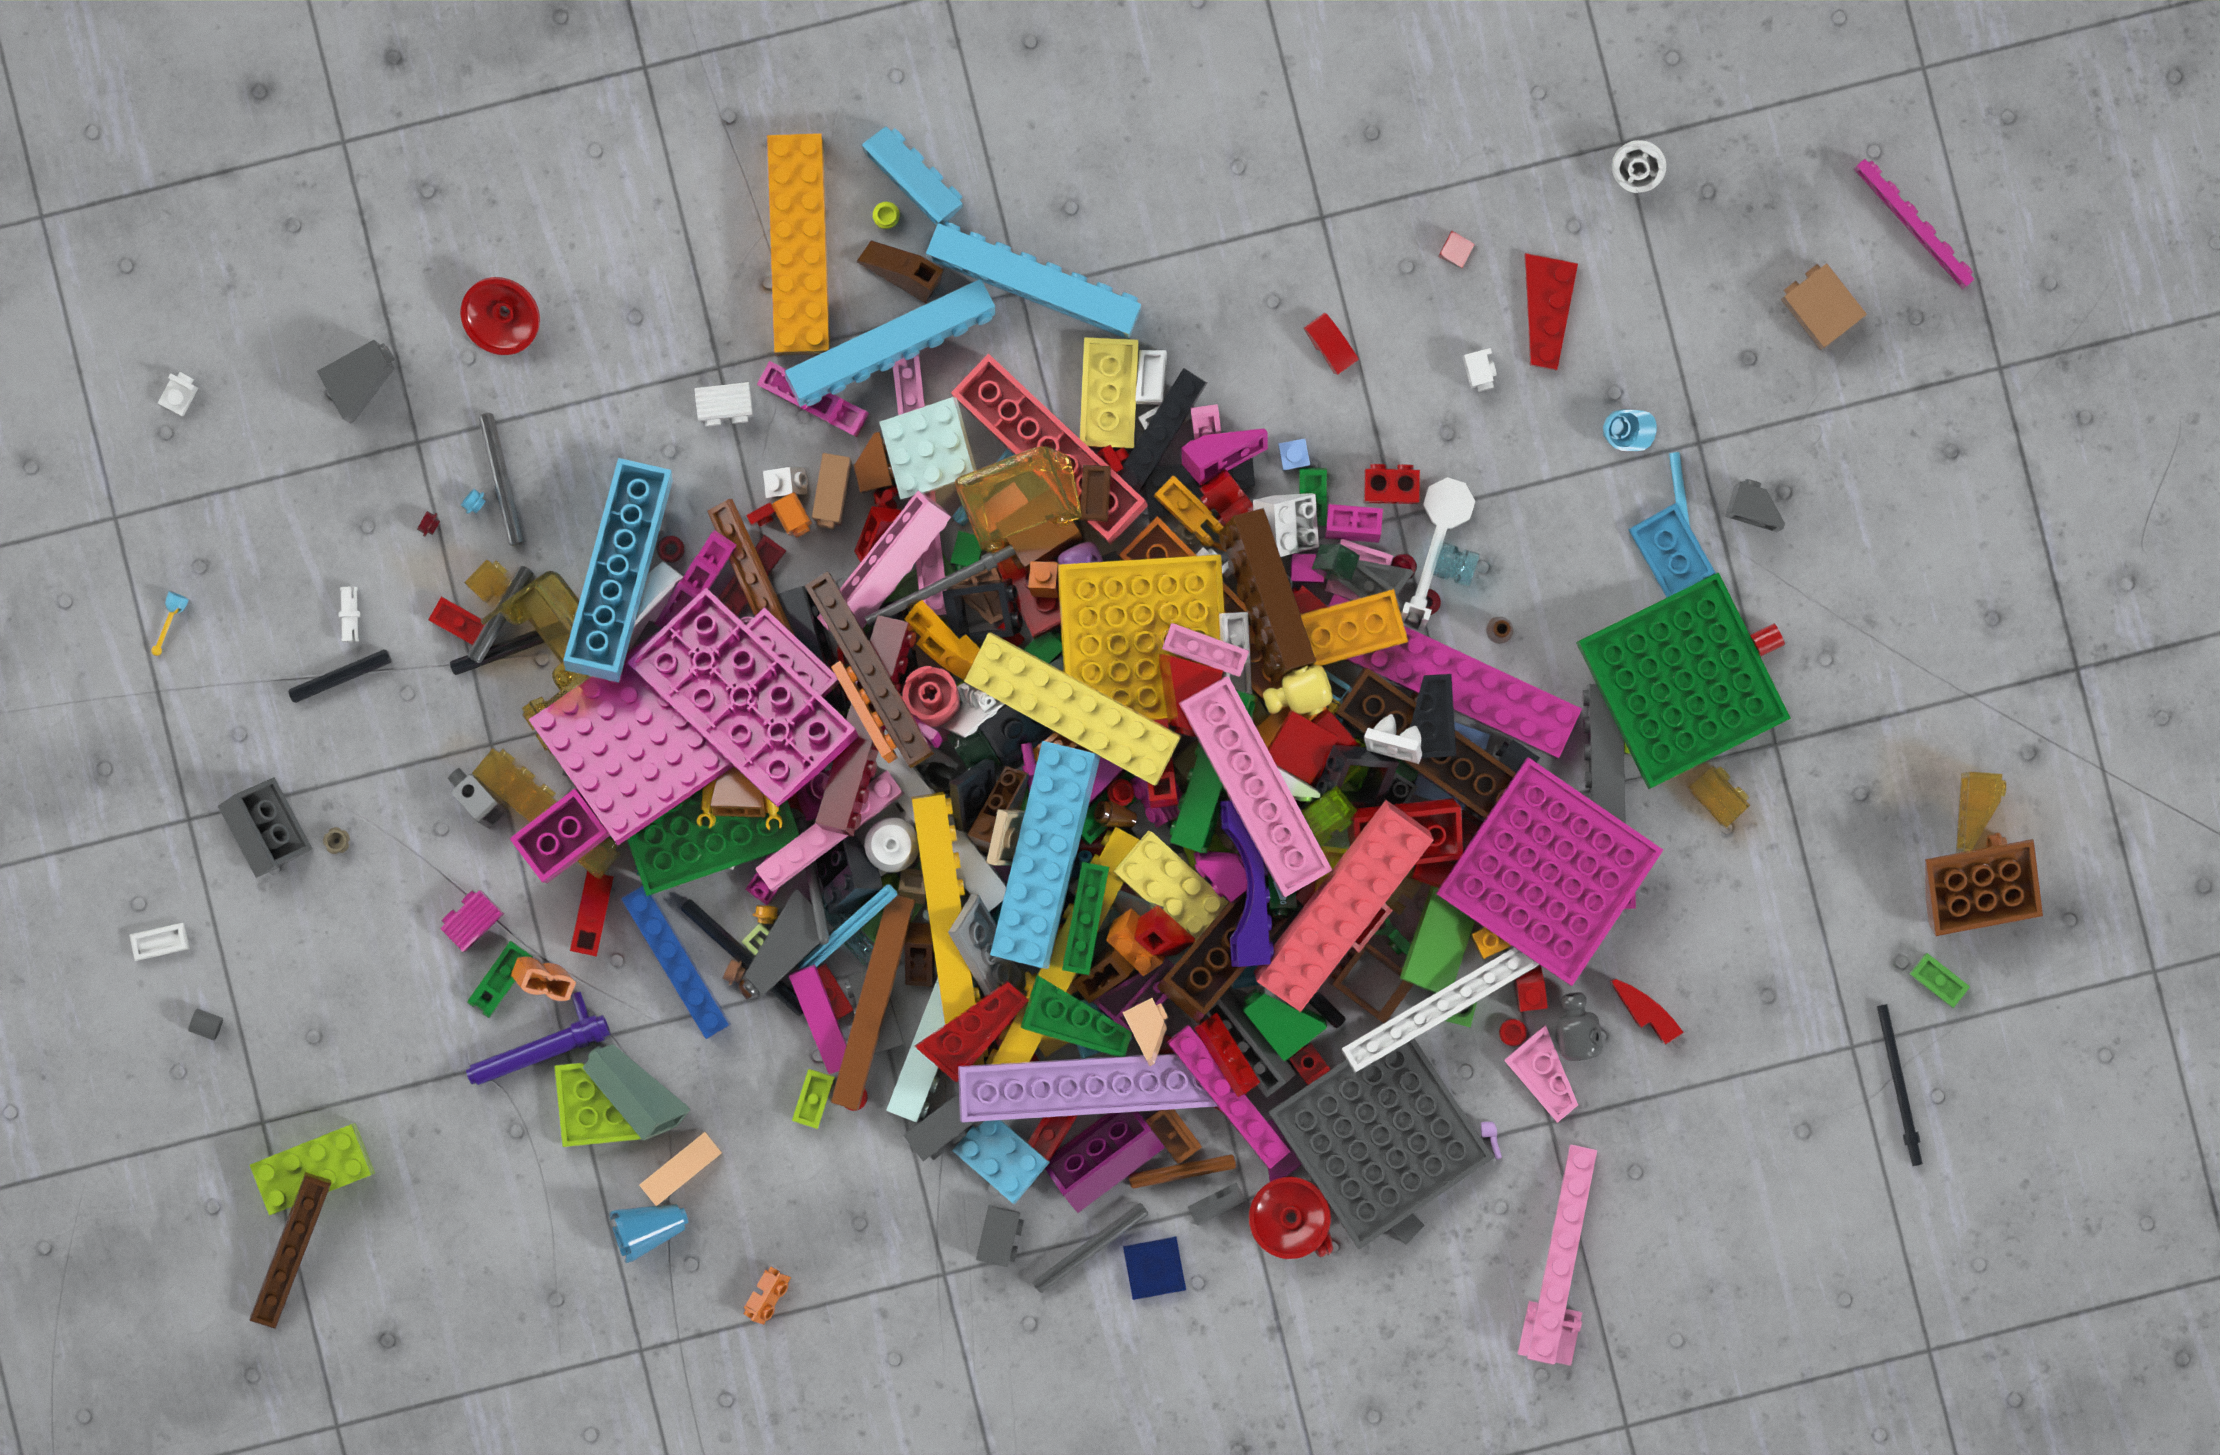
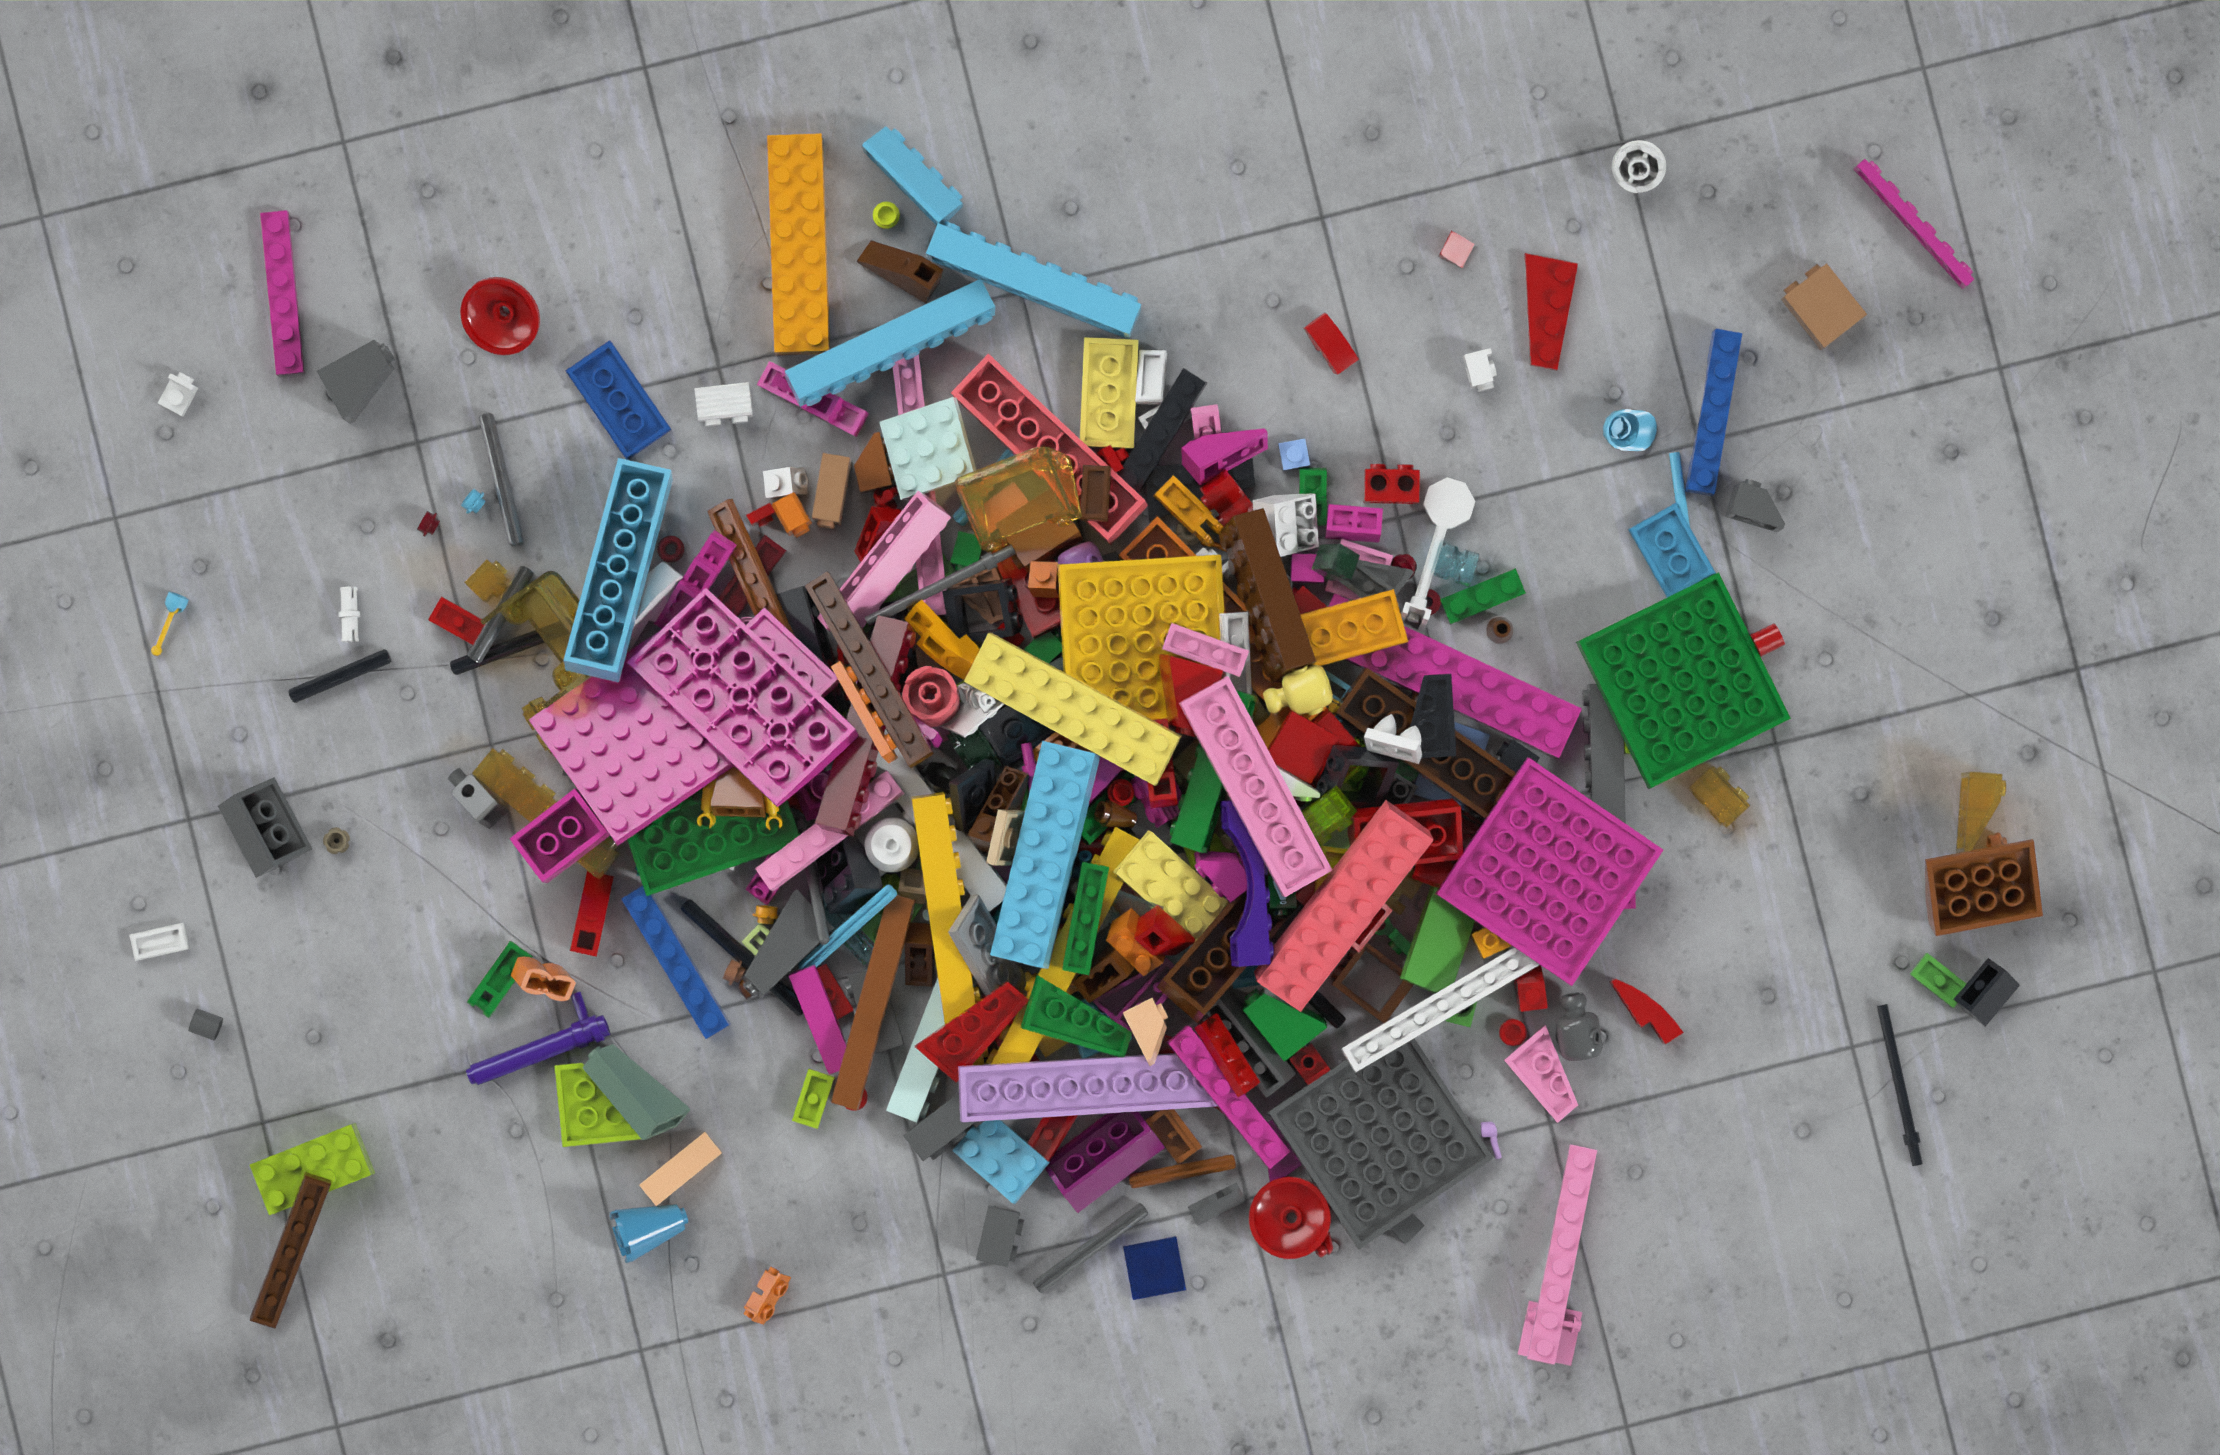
dark pink brick [440,890,504,952] -> none
none -> dark pink plate [260,210,305,376]
none -> blue tile [565,340,672,460]
none -> green plate [1441,568,1526,625]
none -> blue arch [1685,329,1742,496]
none -> black brick [1953,958,2020,1027]

